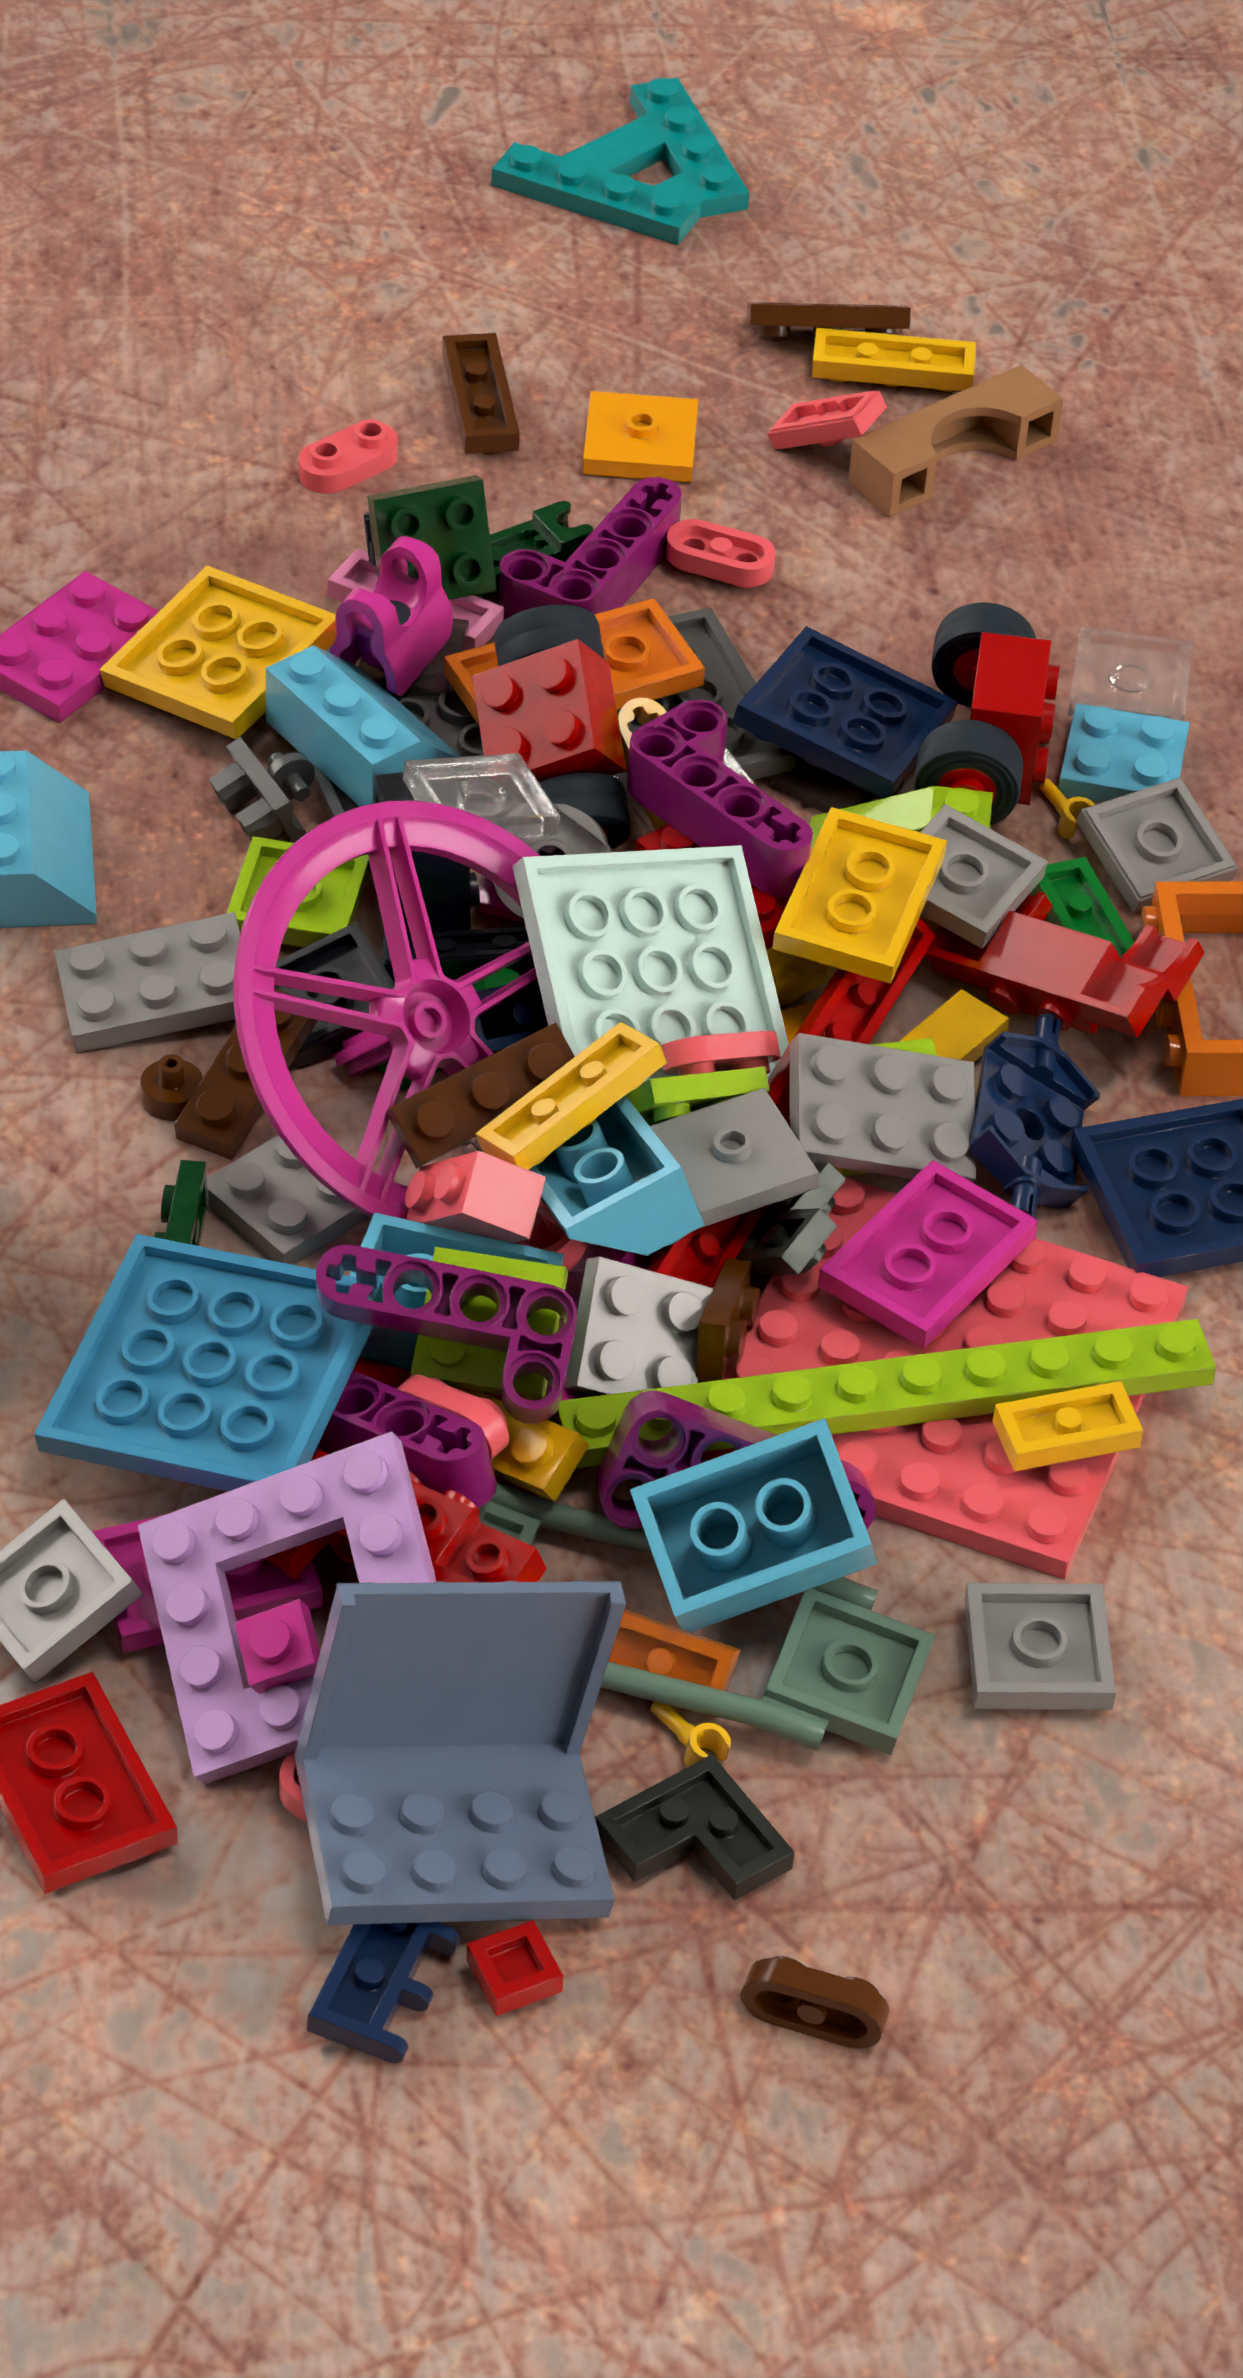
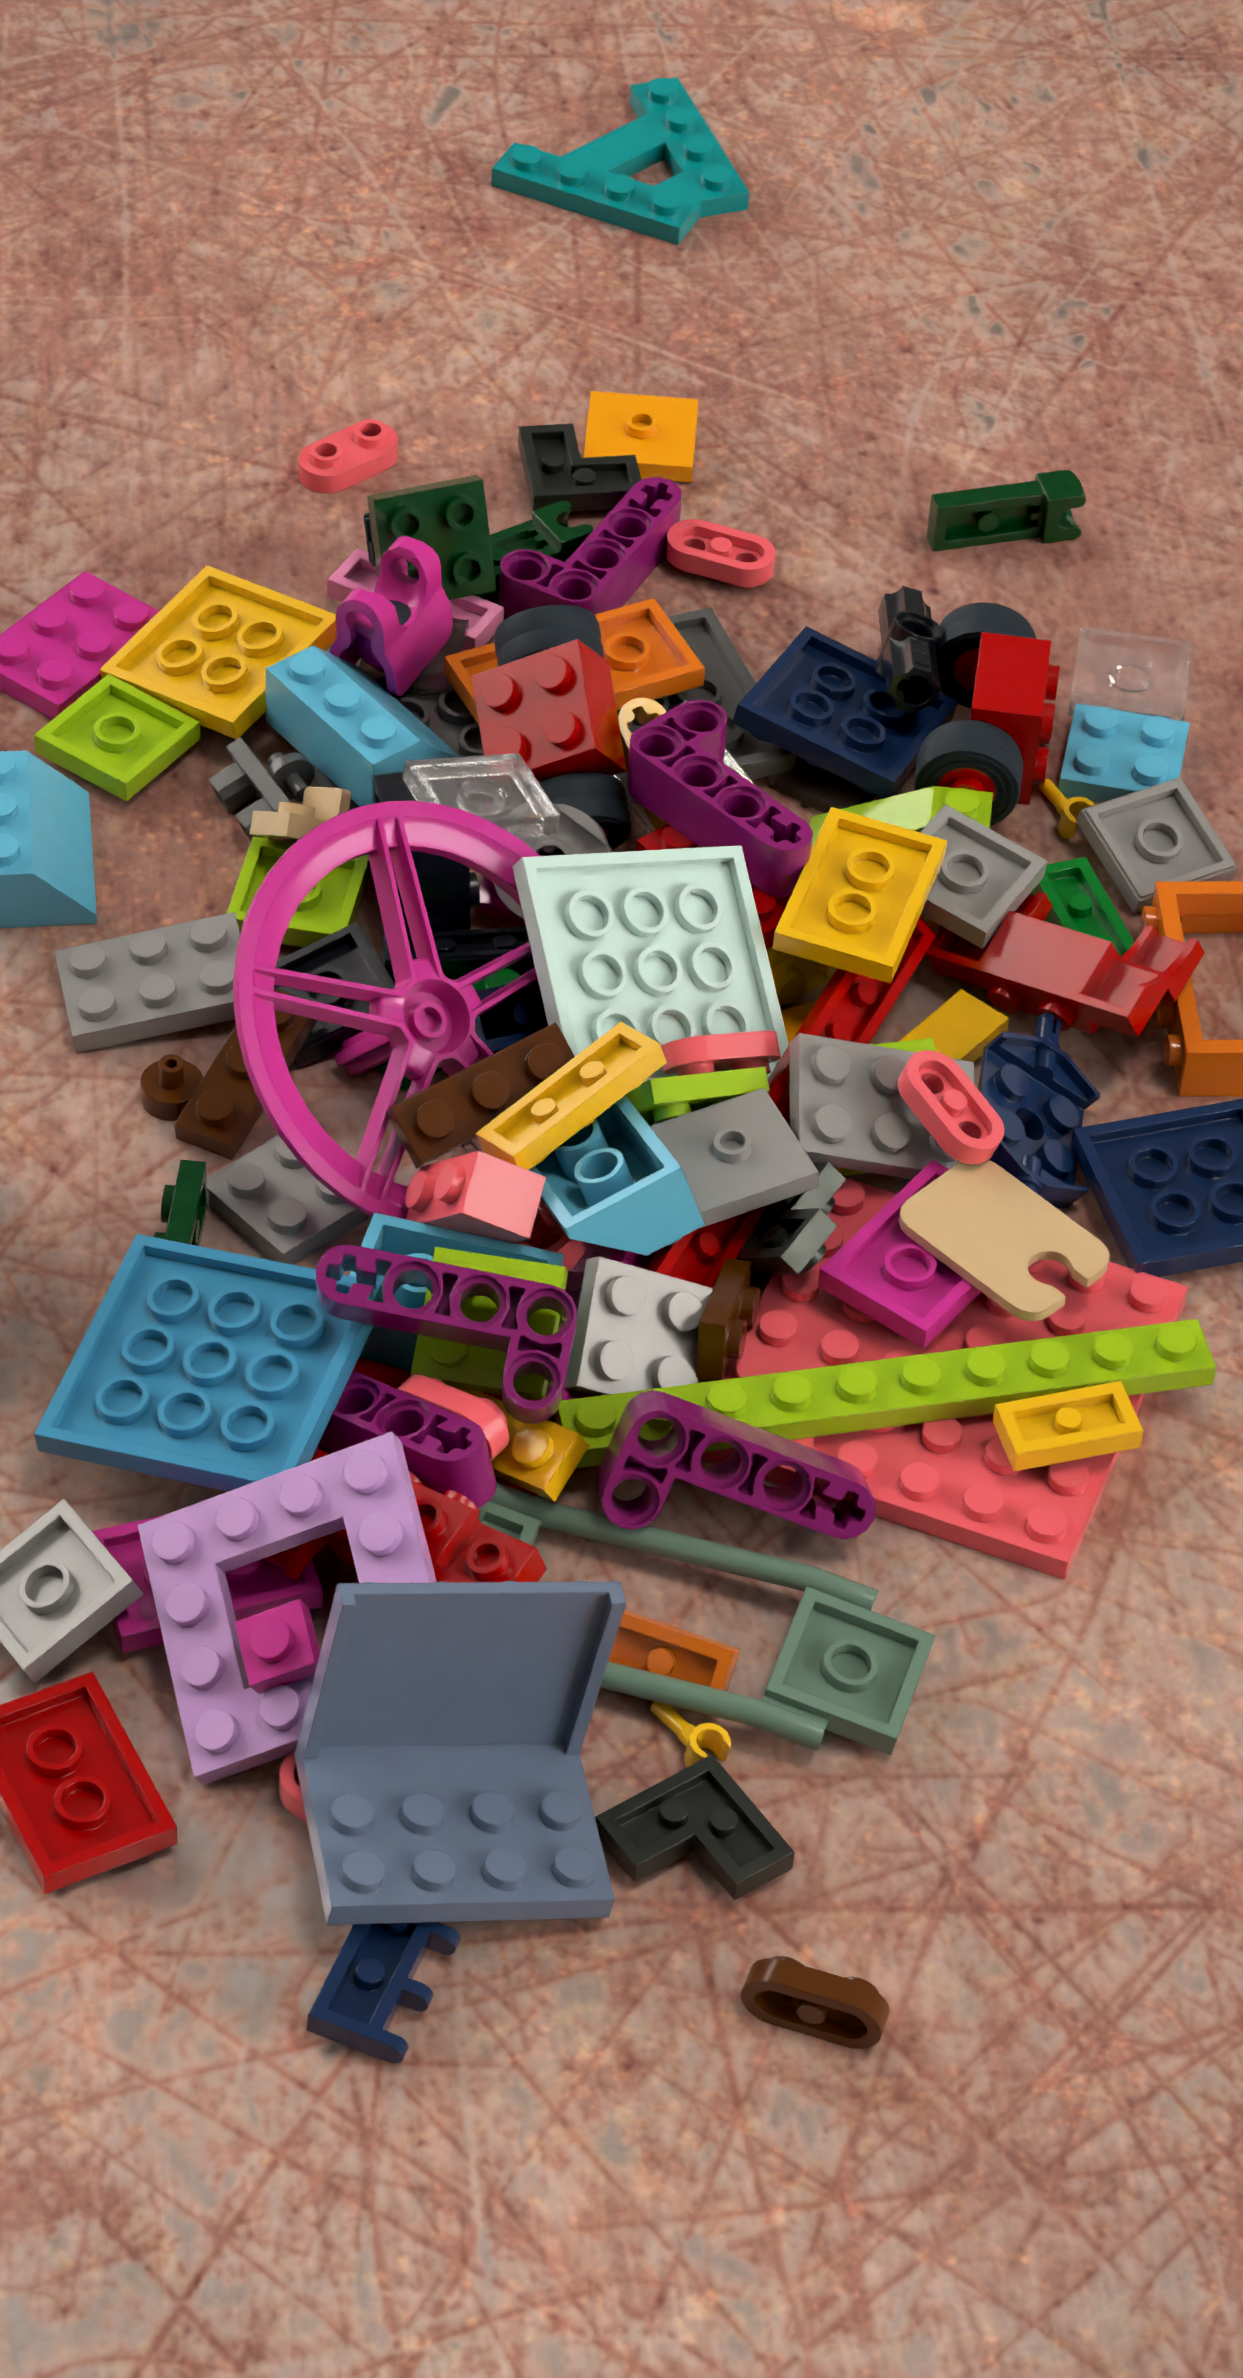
reddish brown plate [442,333,520,454] -> none
red plate [466,1920,564,2016] -> none
medium azure brick [630,1418,878,1632] -> none
reddish brown plate [746,302,911,337] -> none
coral plate [768,390,887,450] -> none
yellow plate [811,328,976,392] -> none
medium nougat arch [848,365,1063,518] -> none
light grey plate [964,1583,1116,1710] -> none
none -> lime plate [34,674,201,801]
none -> tan bracket [249,787,351,843]
none -> pearl dark grey plate [518,423,641,512]
none -> black piece [875,586,943,714]
none -> coral plate [897,1050,1004,1164]
none -> tan piece [899,1160,1110,1321]
none -> dark green plate [926,470,1086,552]

